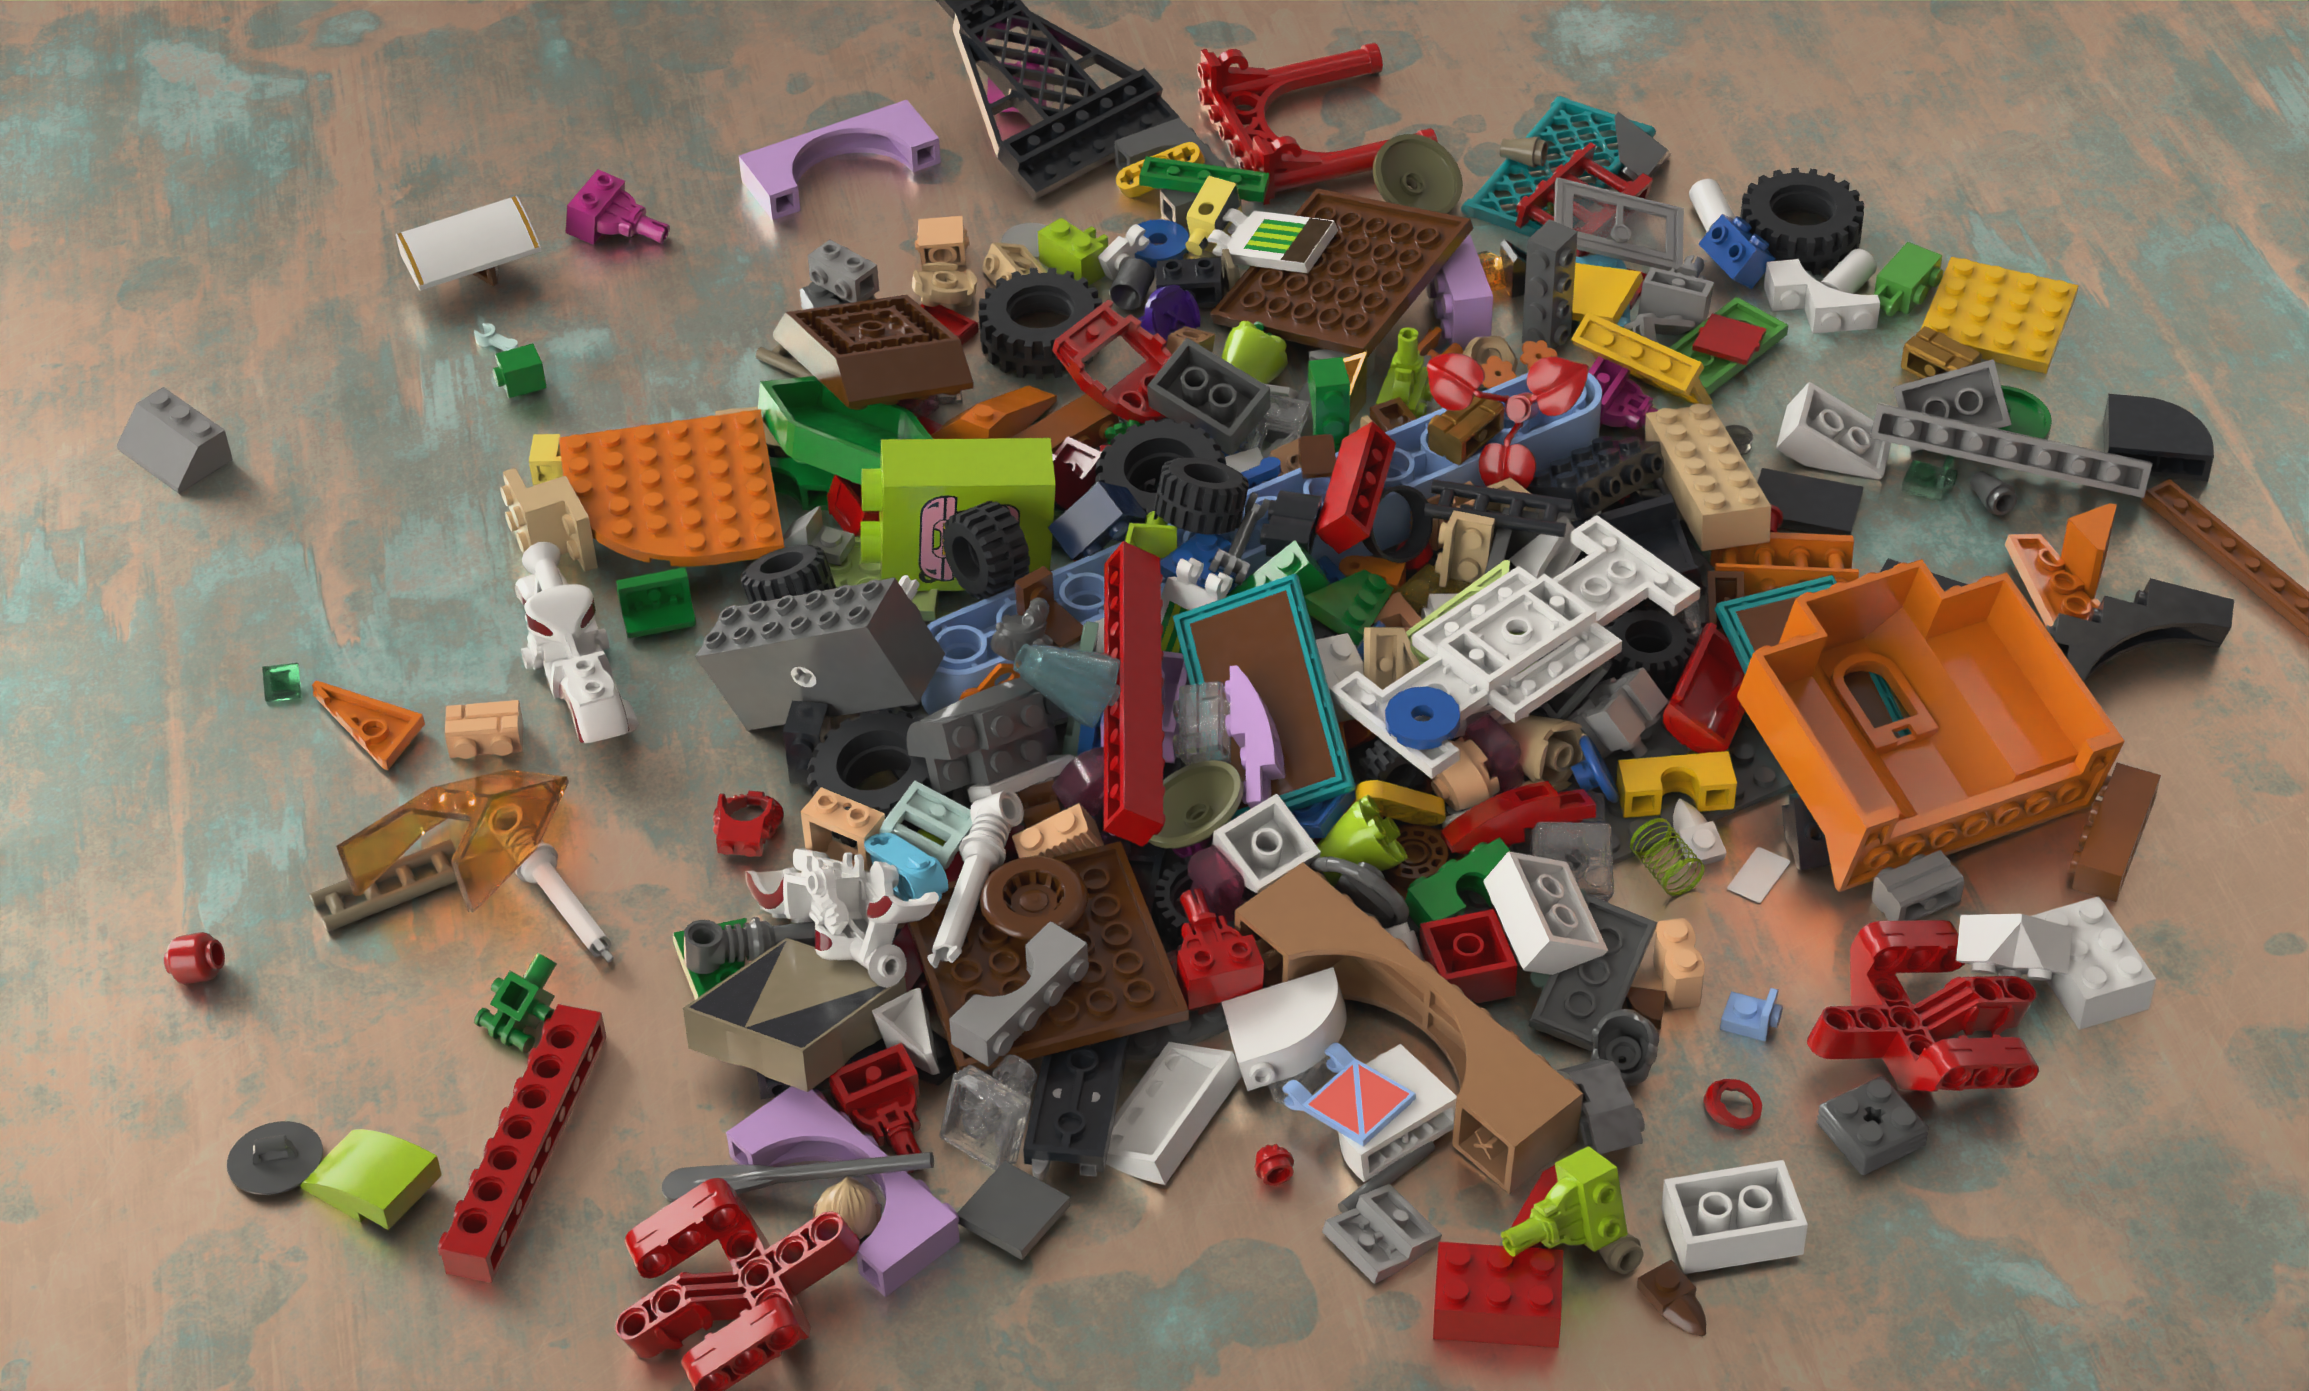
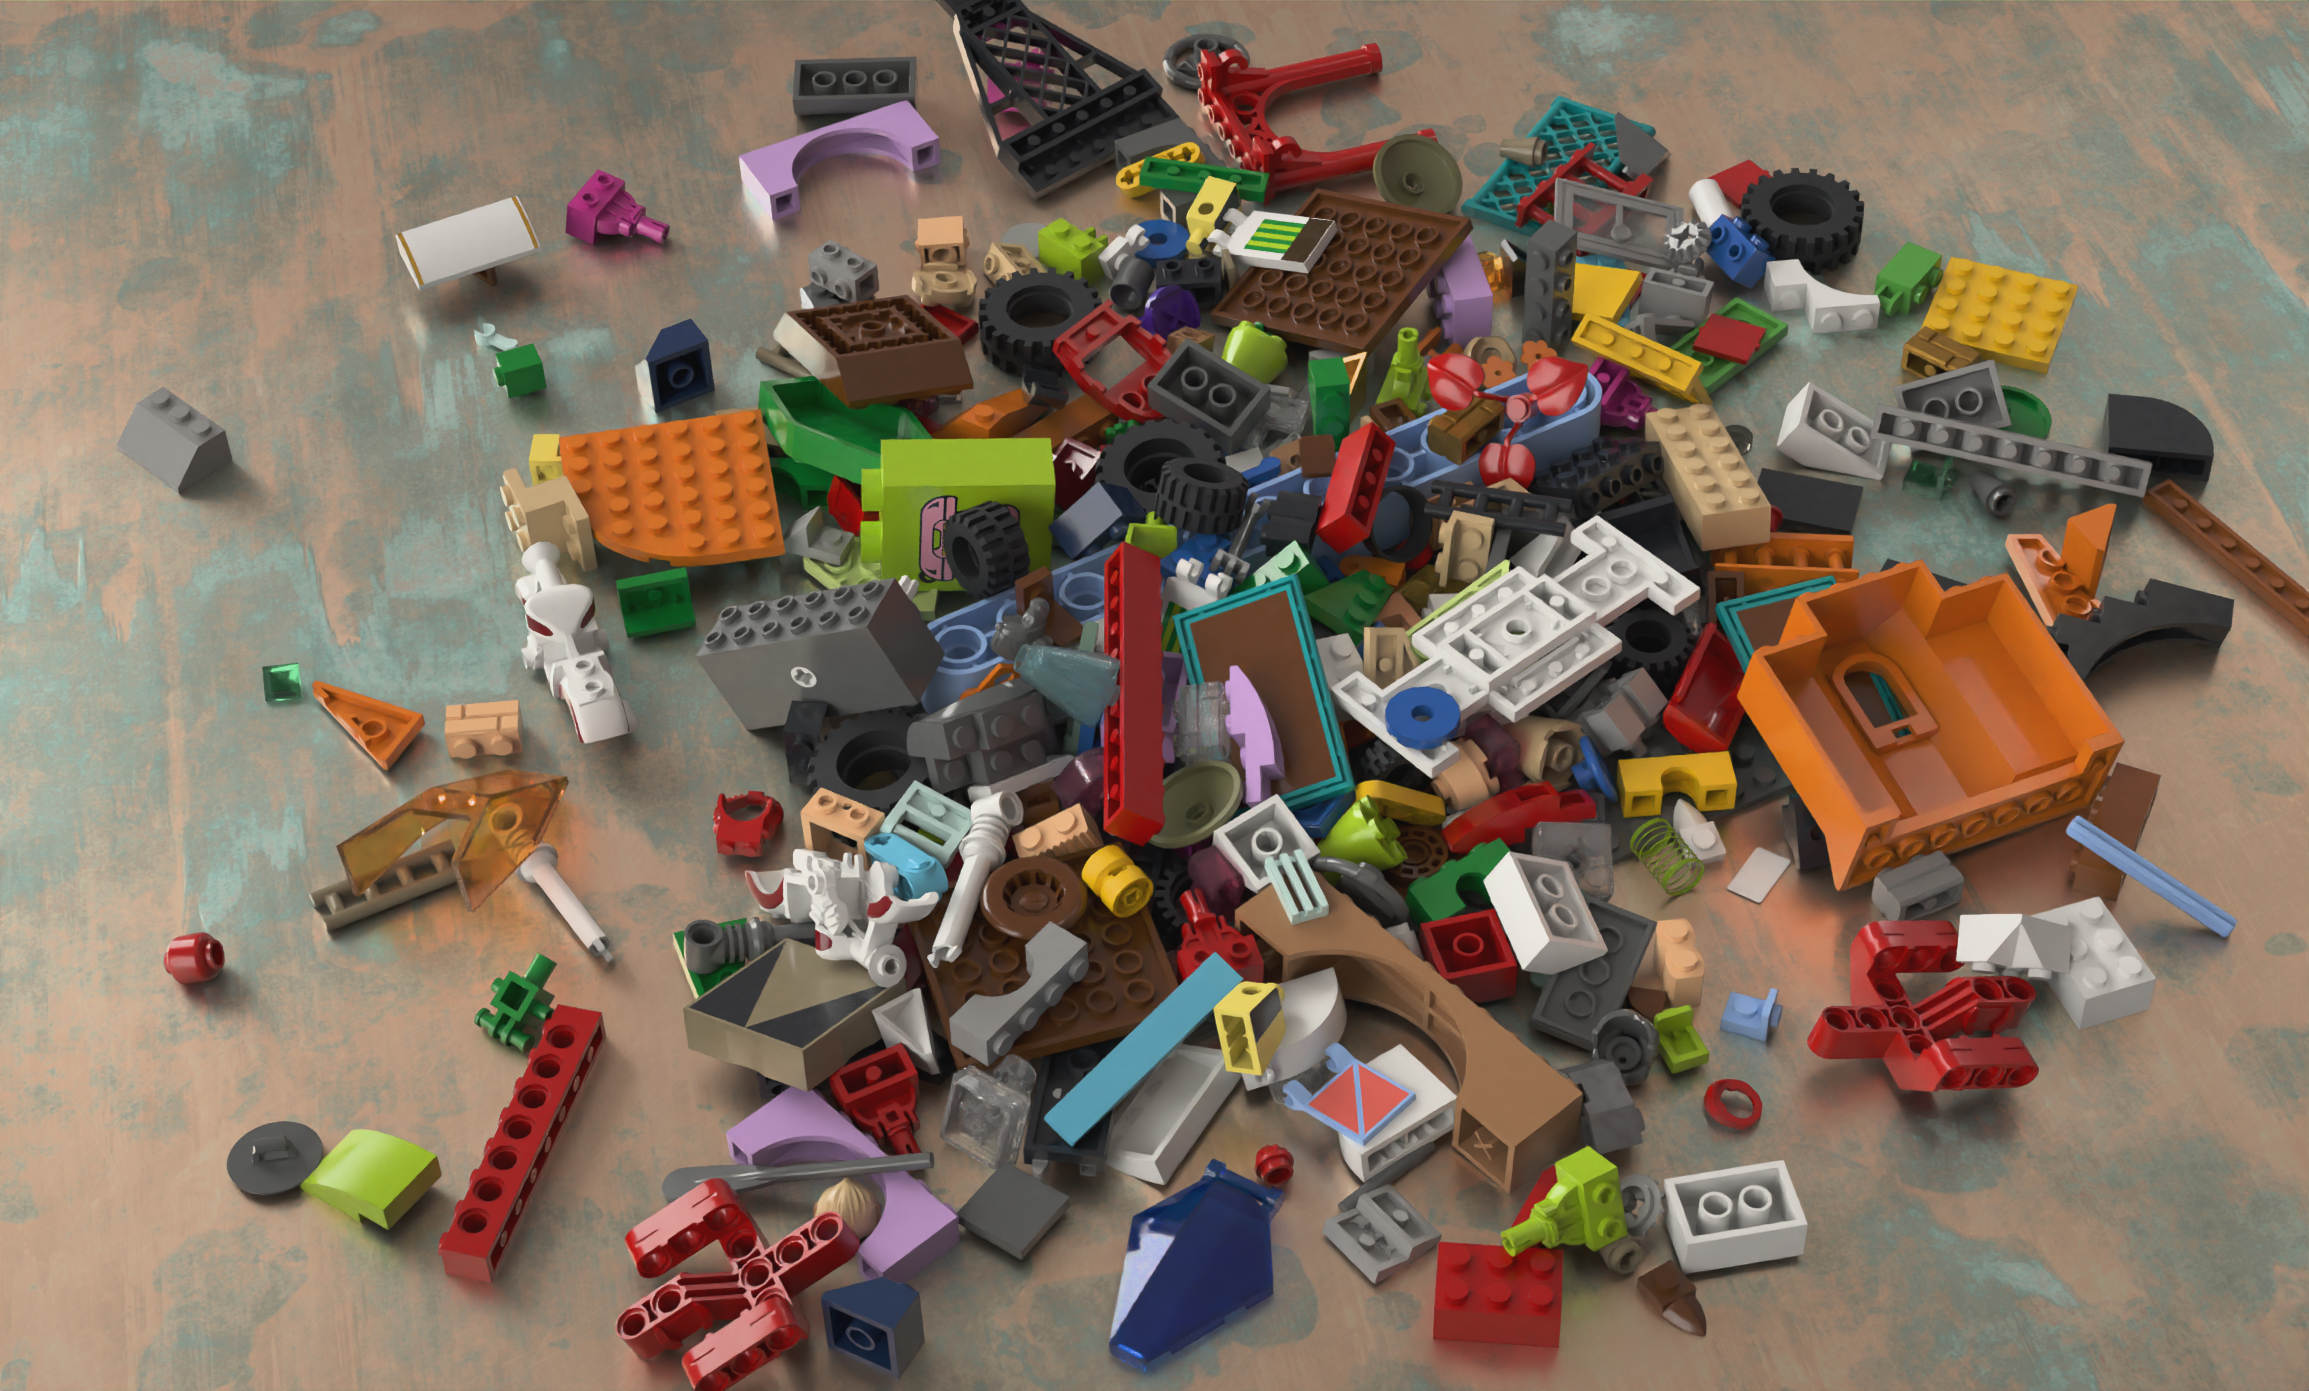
black tyre [741,545,836,604] -> none
dark grey brick [1816,1076,1929,1175] -> none
white brick [1820,249,1877,294] -> none
none -> dark blue slope [635,319,715,413]
none -> dark grey brick [792,57,918,115]
none -> dark blue slope [821,1277,925,1379]
none -> black slope [1022,363,1069,410]
none -> medium azure slope [1044,952,1243,1147]
none -> yellow wheel [1082,845,1154,918]
none -> clear blue windscreen [1109,1159,1286,1369]
none -> dark grey piece [1162,34,1250,90]
none -> light yellow torso [1213,981,1286,1076]
none -> light aqua tile [1265,849,1329,925]
none -> light grey gear [1620,1174,1666,1238]
none -> lime bracket [1654,1005,1709,1074]
none -> light grey gear [1661,218,1712,264]
none -> red piece [1707,159,1772,209]
none -> light blue axle [2066,816,2237,937]

